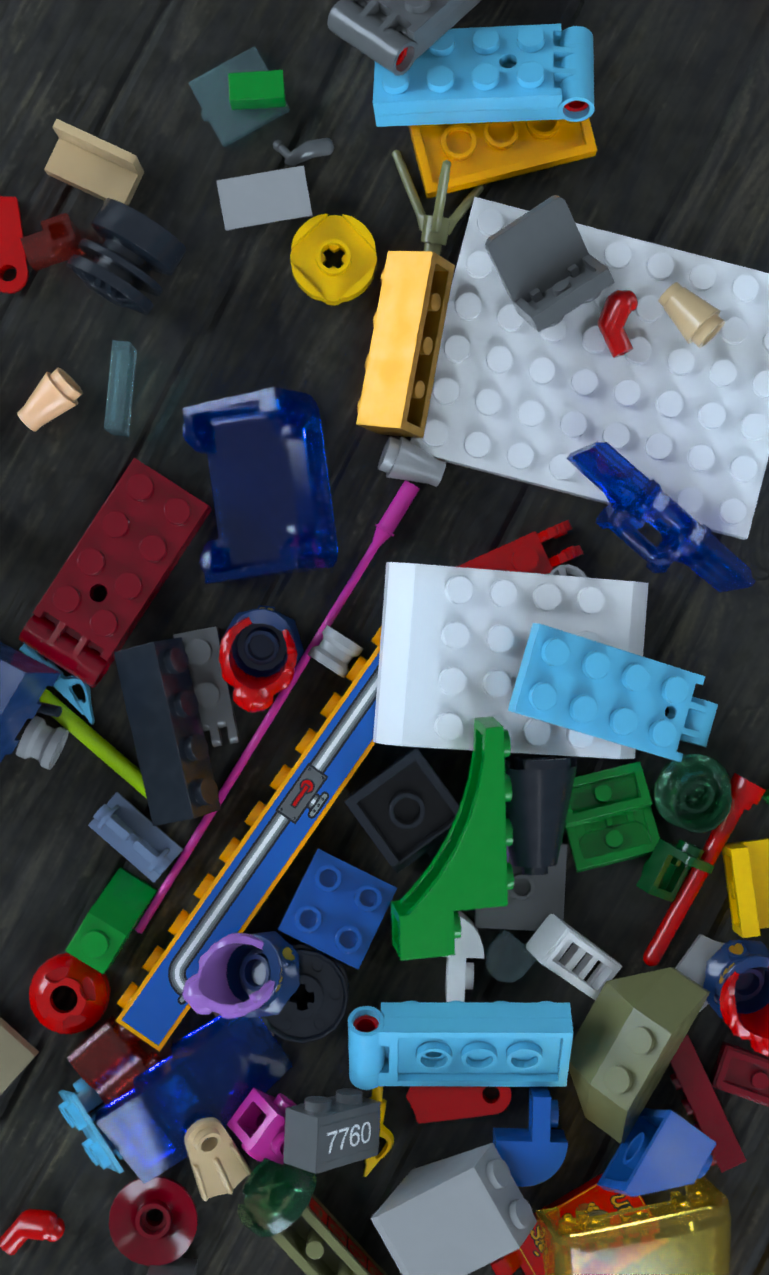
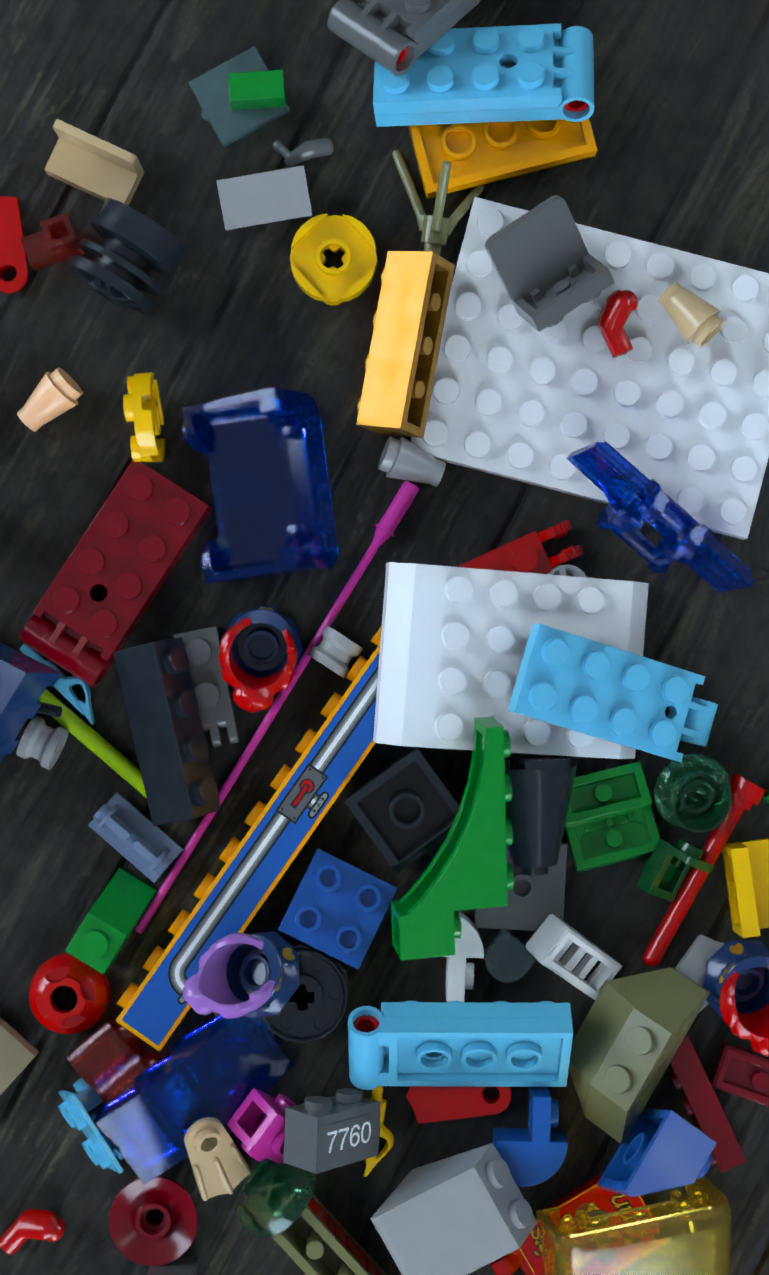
clear light blue tile [104,340,137,437] -> none
none -> yellow plate [123,372,165,463]

